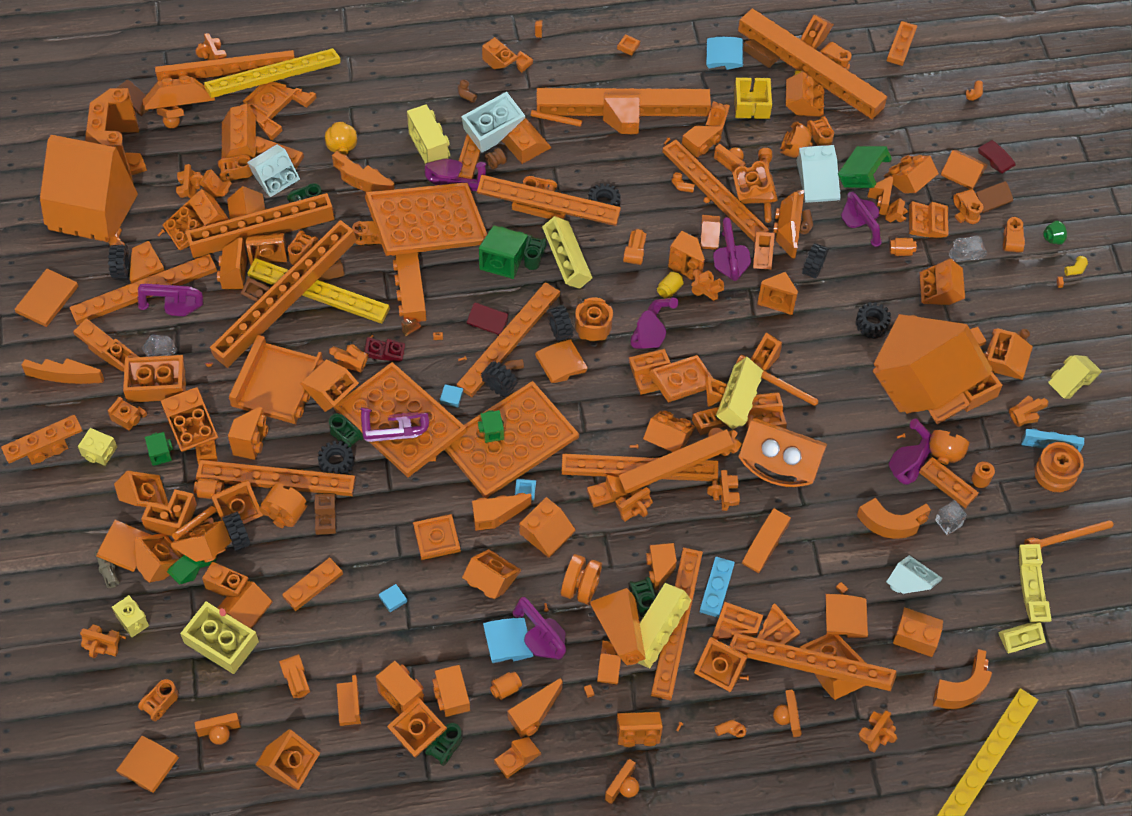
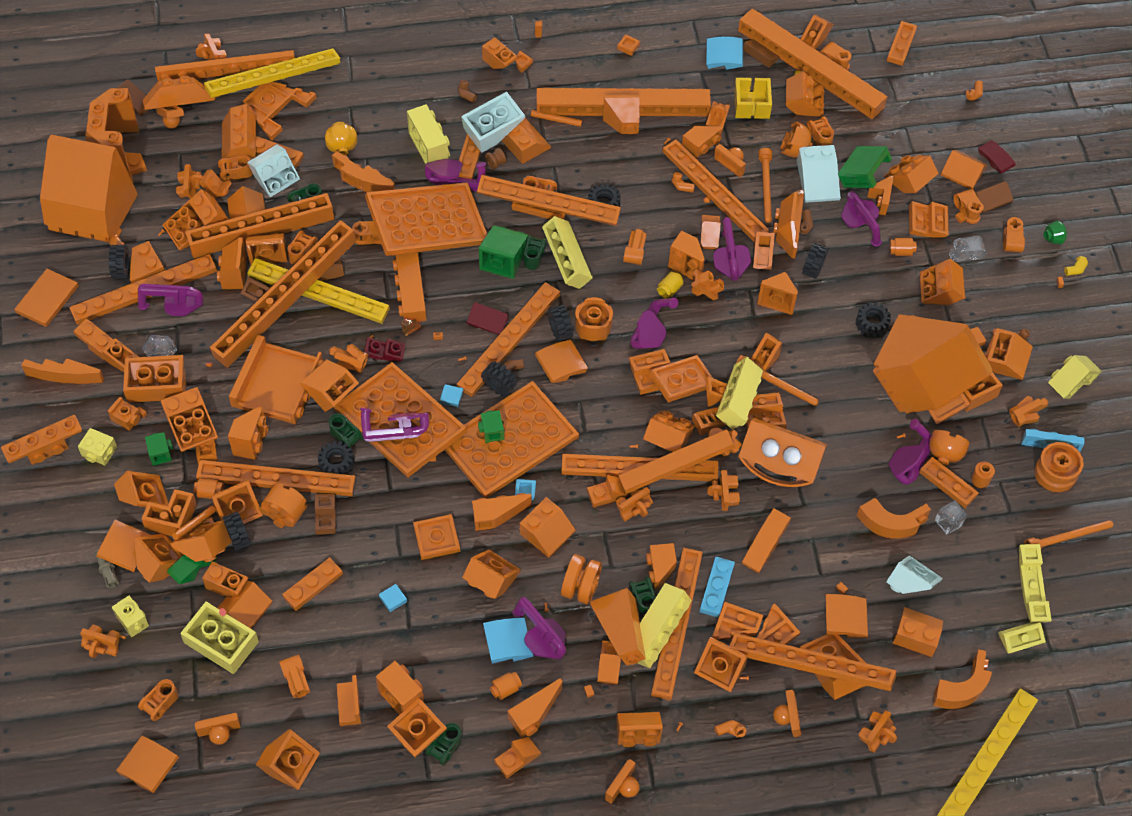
orange brick [432,665,470,717] -> none
orange piece [732,161,778,204] -> none
orange tile [885,198,908,223] -> none

